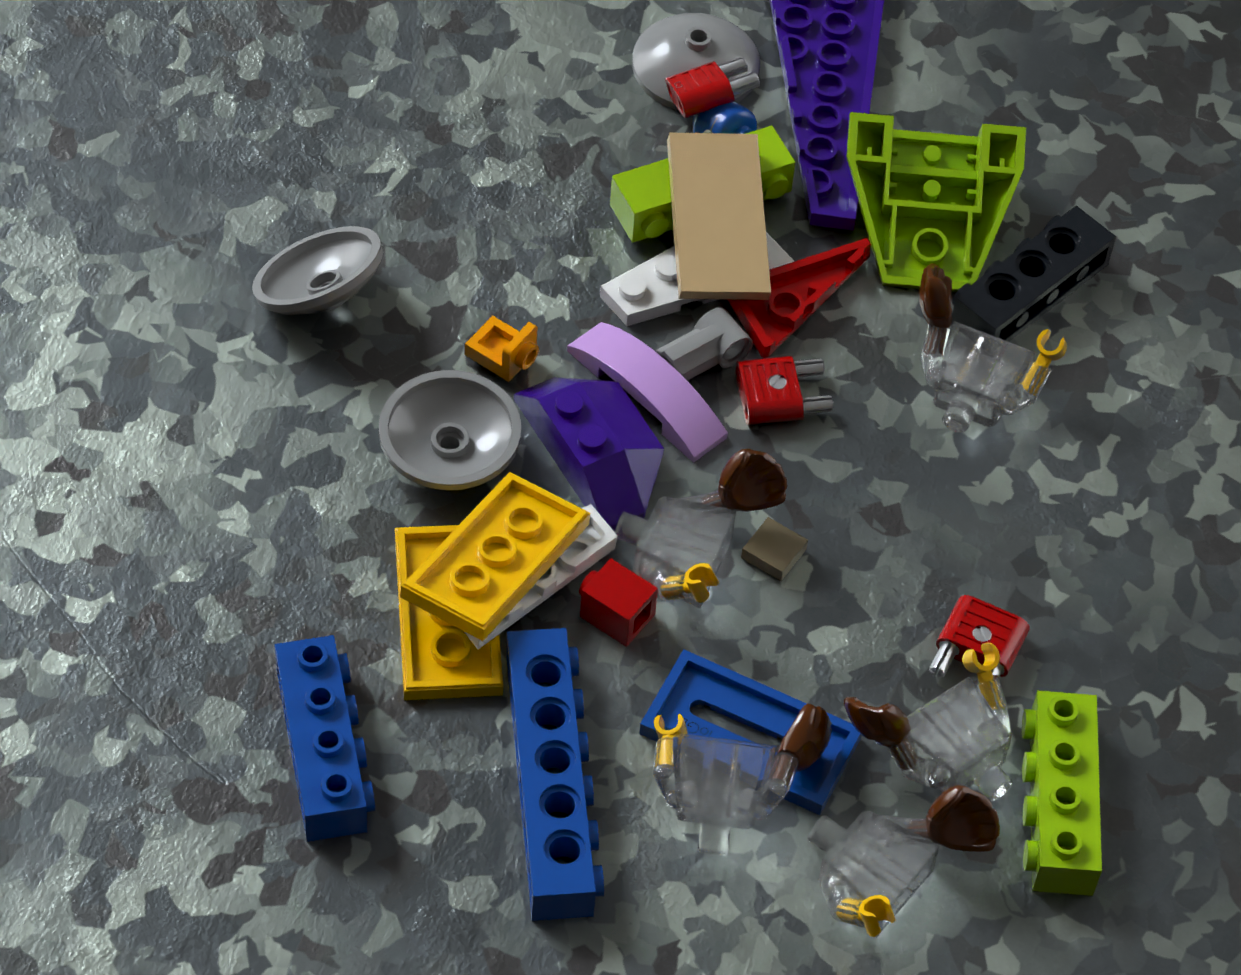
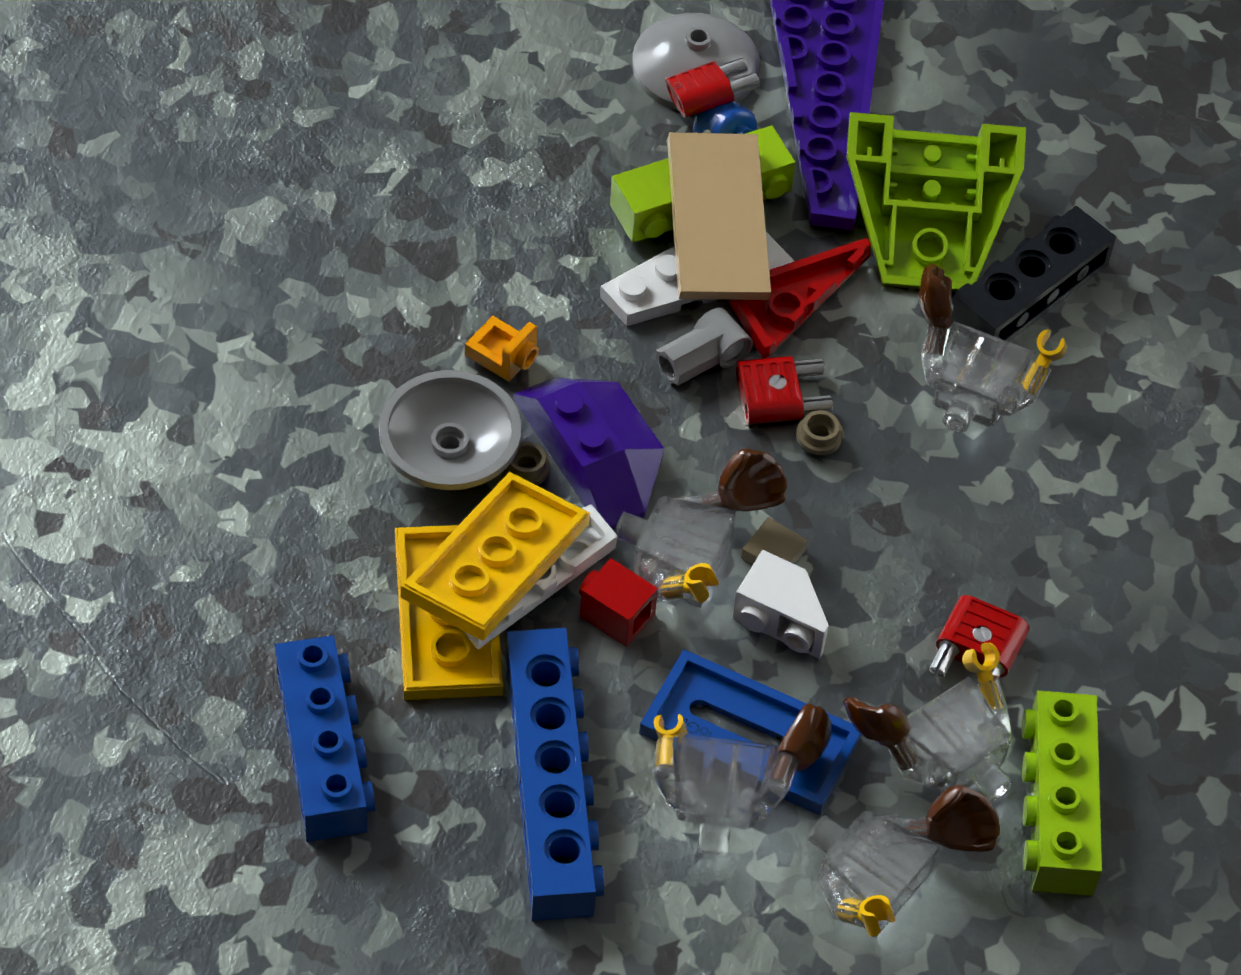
light grey dish [252,226,384,315] -> none
lavender slope [567,322,728,463] -> none
none -> dark tan plate [504,442,551,485]
none -> white slope [733,550,829,659]
none -> dark tan plate [796,410,843,455]

